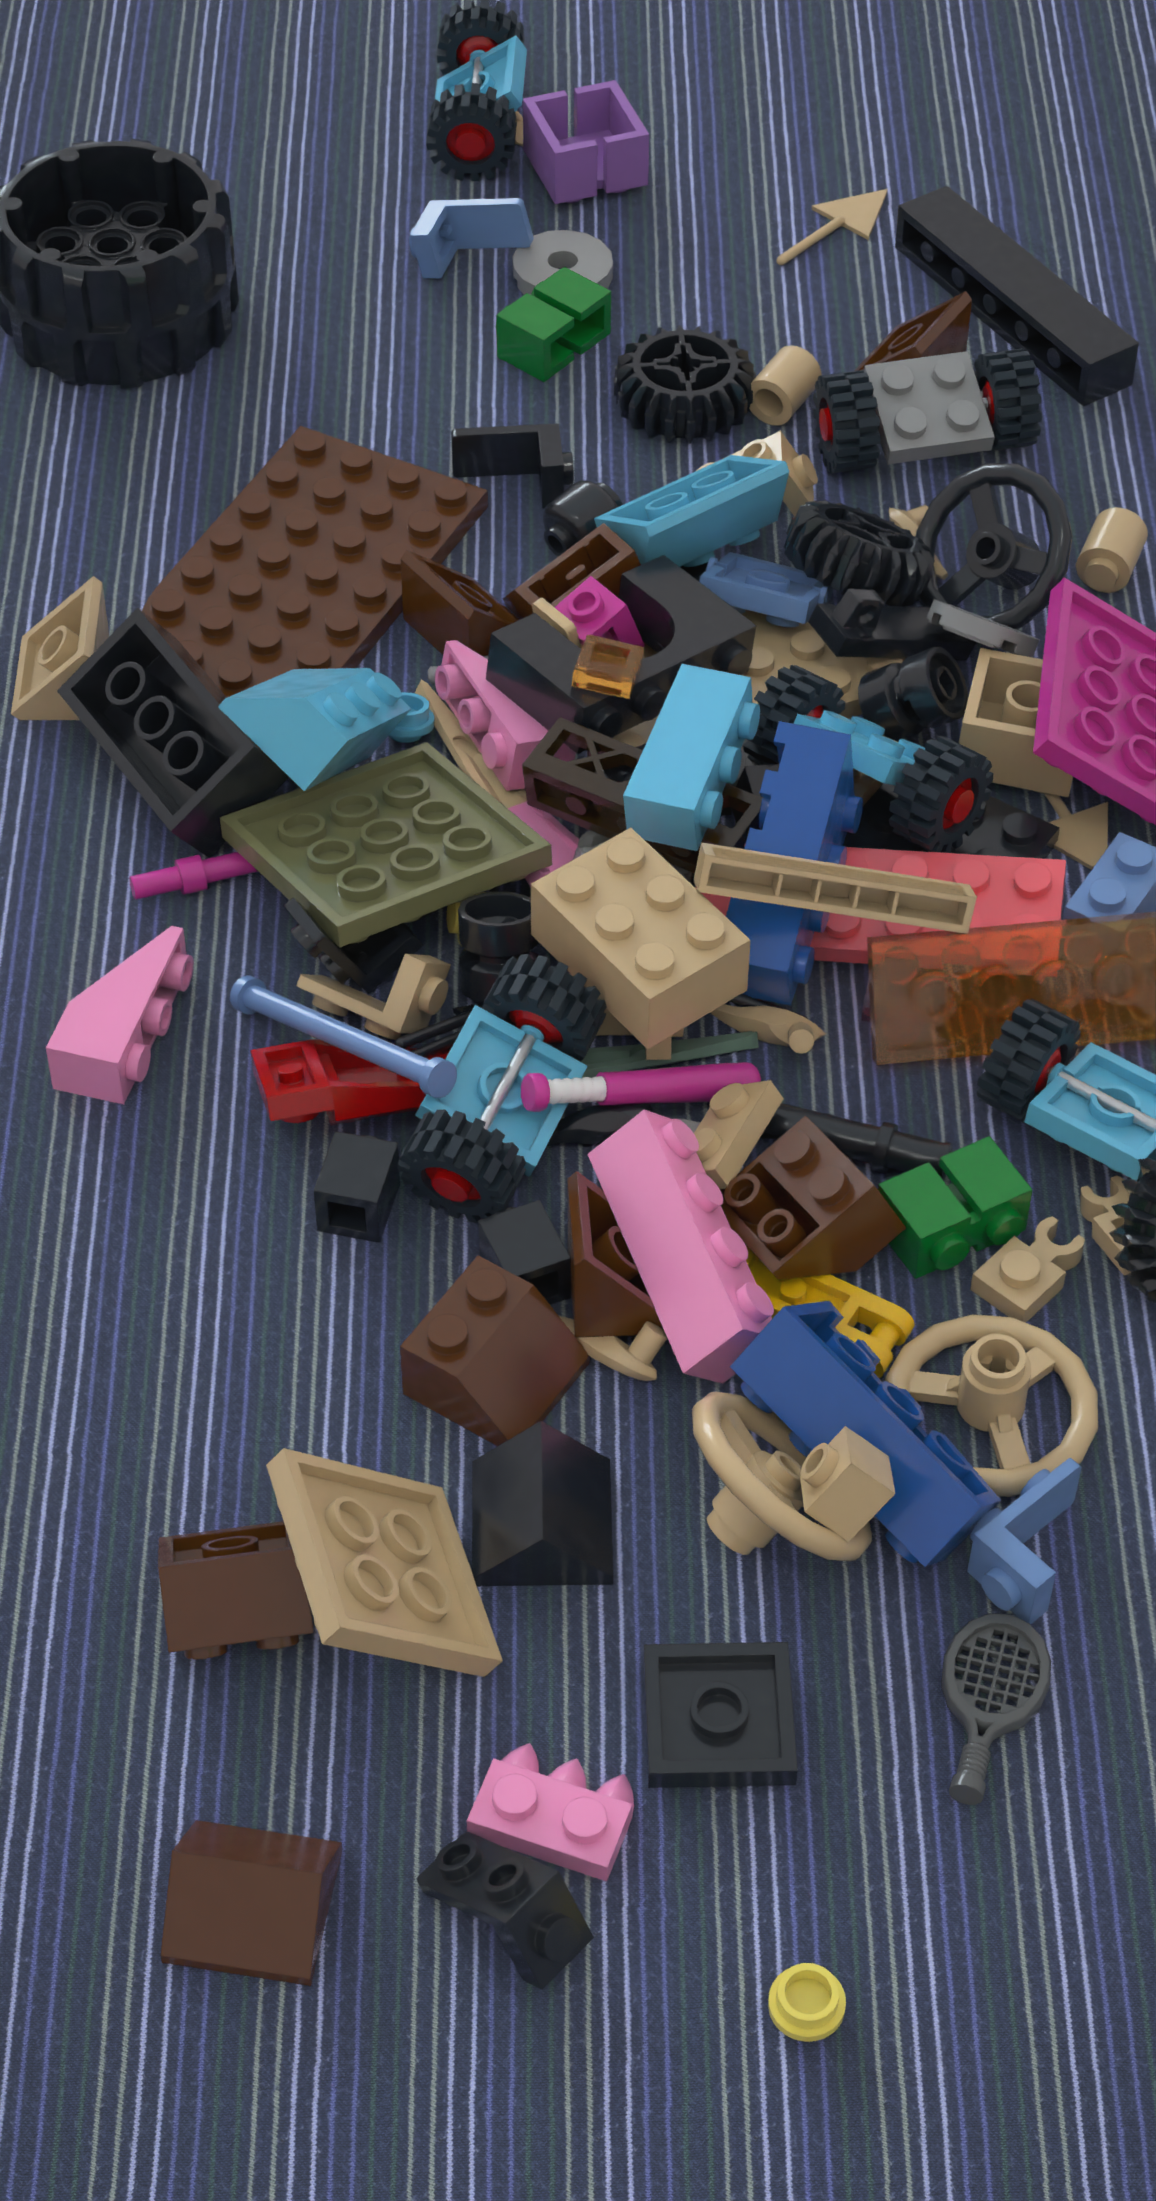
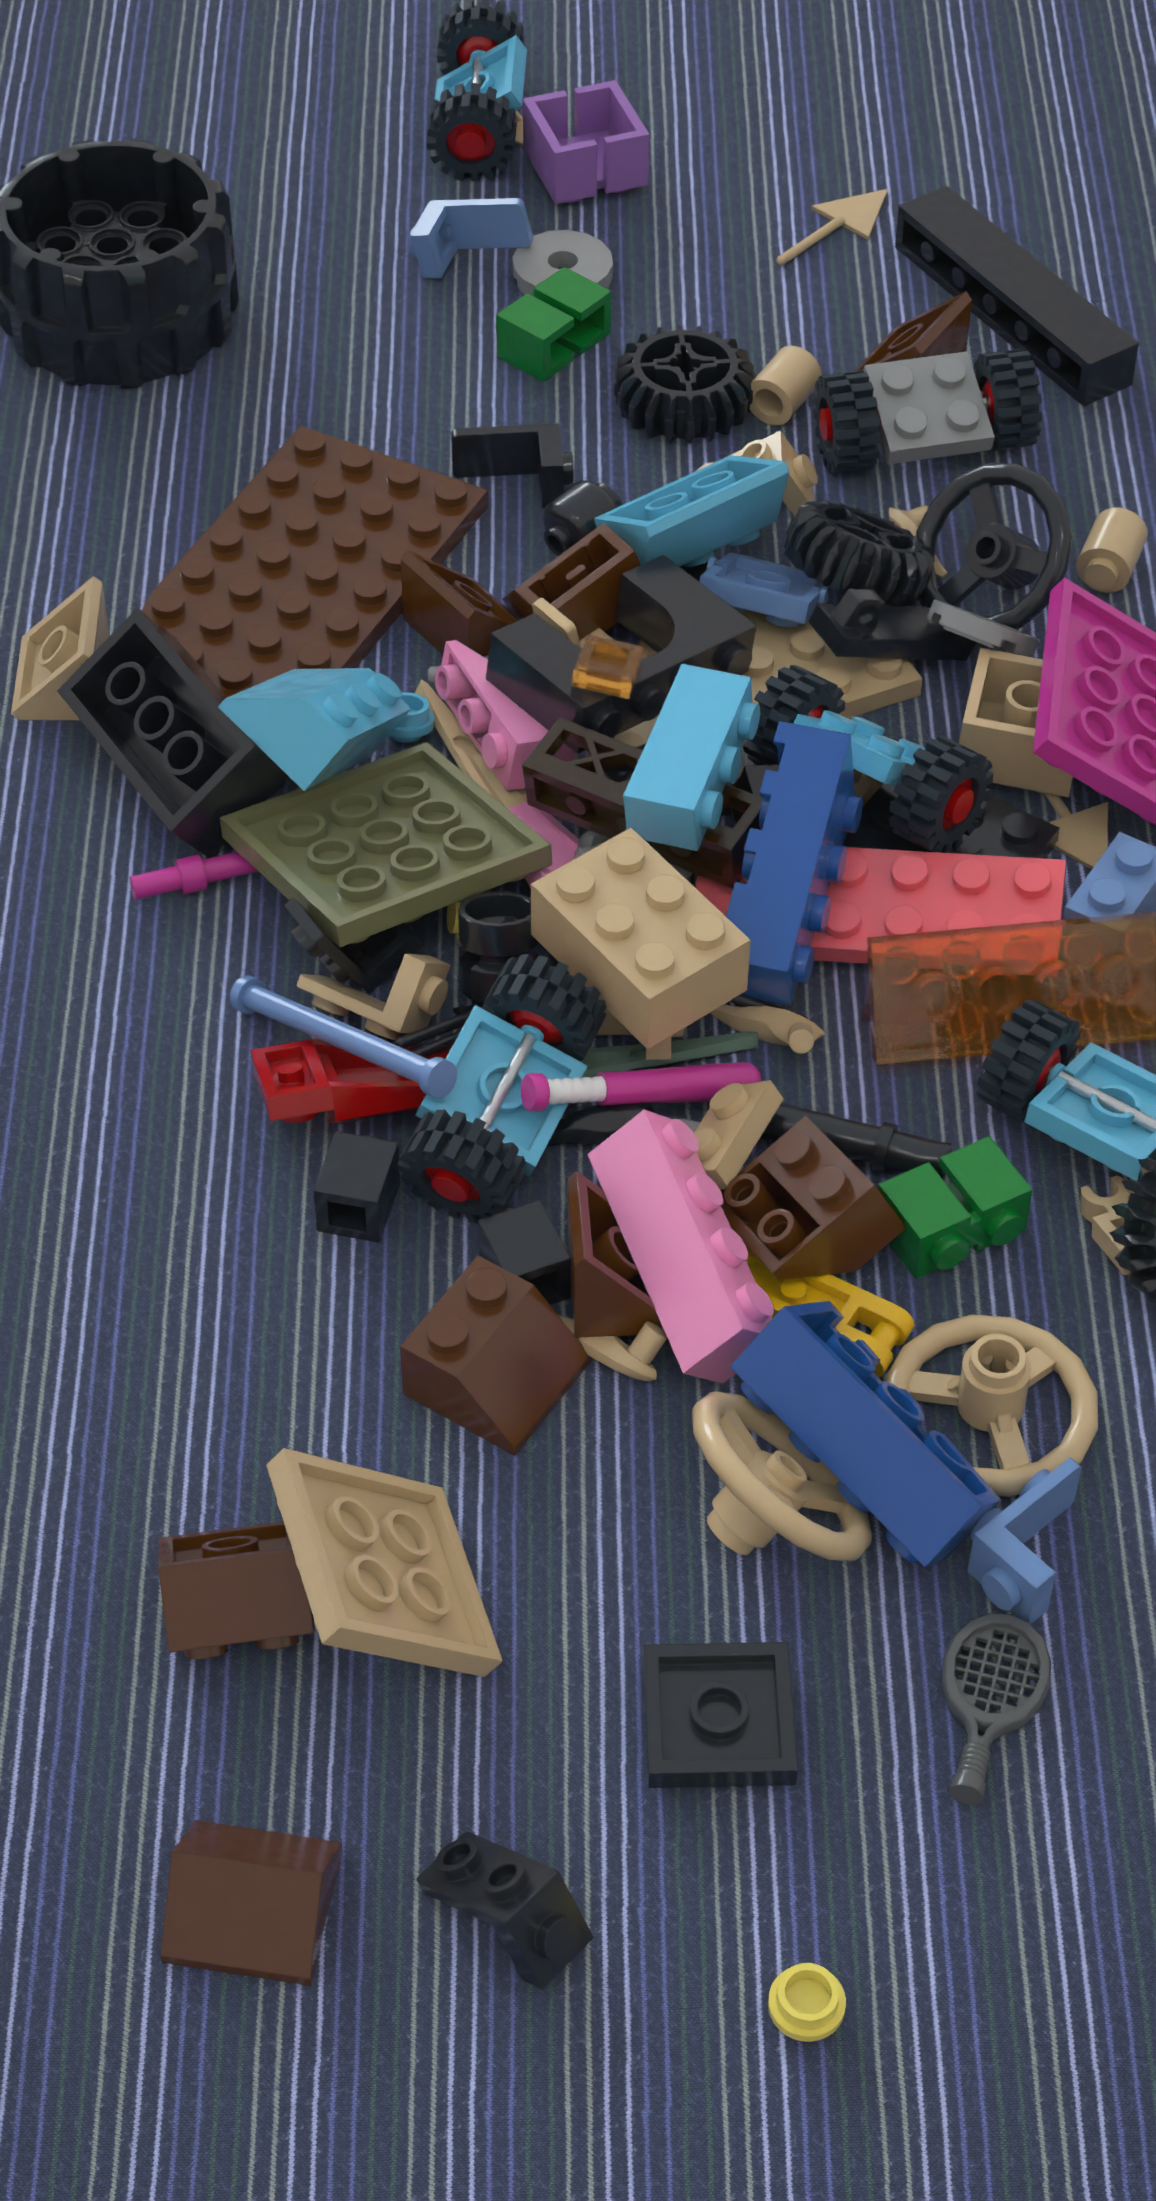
bright pink slope [46,926,194,1105] -> none
bright pink plate [467,1743,634,1882] -> none
black slope [472,1421,613,1586] -> none
dark pink bracket [555,576,645,660] -> none
tan piece [694,843,977,934] -> none
tan plate [800,1426,895,1542] -> none
black wheel [858,647,968,742] -> none
tan plate [970,1216,1085,1322] -> none

